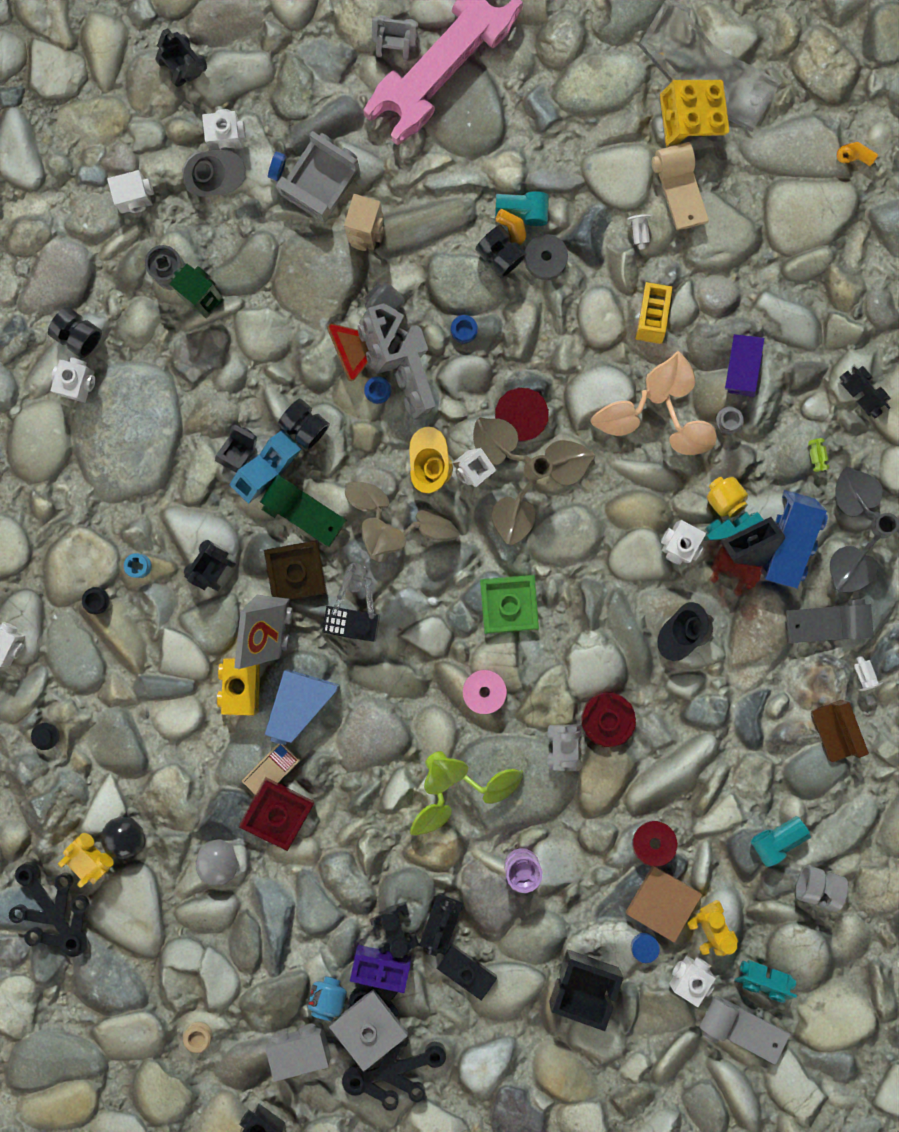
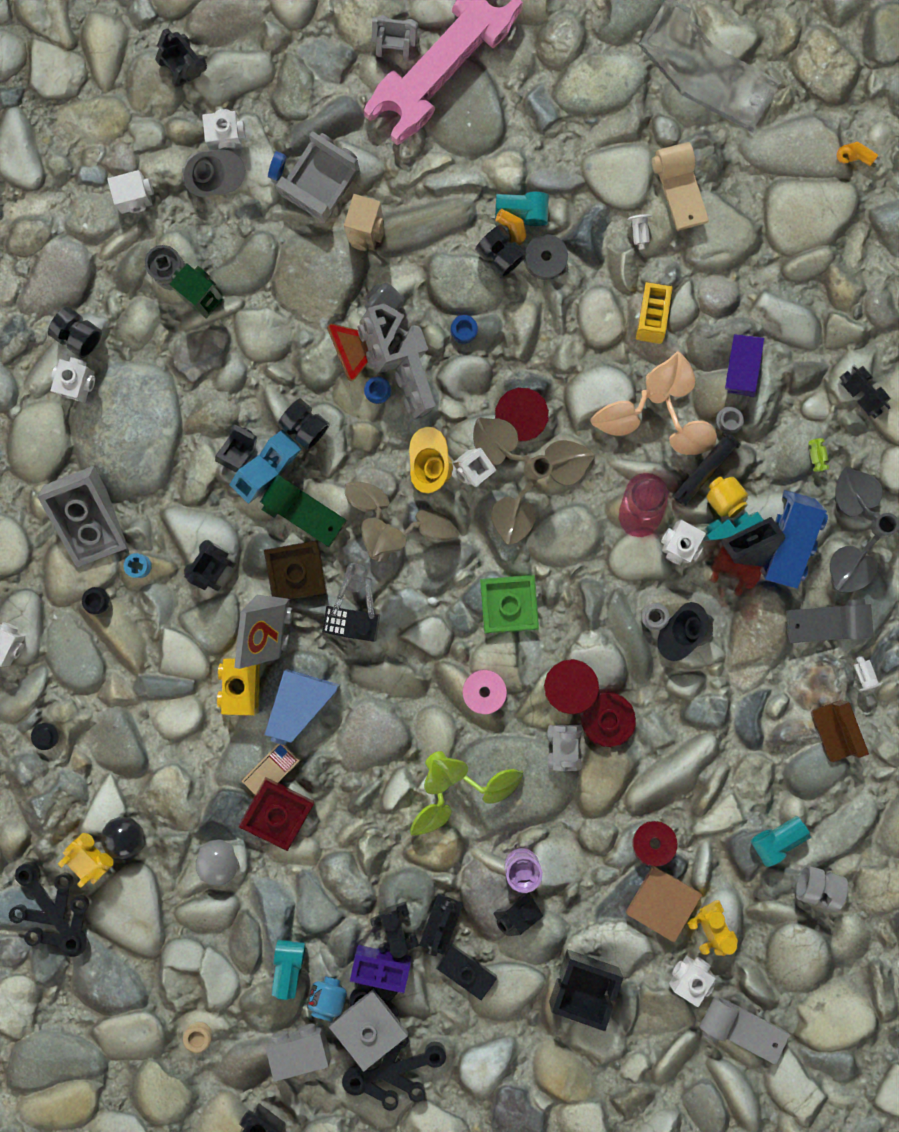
blue tile [631,933,660,963] -> none
yellow bracket [659,80,729,147] -> none
teal hinge [734,960,797,1003] -> none
none -> light grey slope [38,466,127,567]
none -> teal piece [272,939,306,1000]
none -> black bracket [493,892,543,936]
none -> dark red tile [544,659,600,715]
none -> clear pink piece [618,473,668,537]
none -> light grey plate [641,603,669,630]
none -> black pin [672,432,741,507]

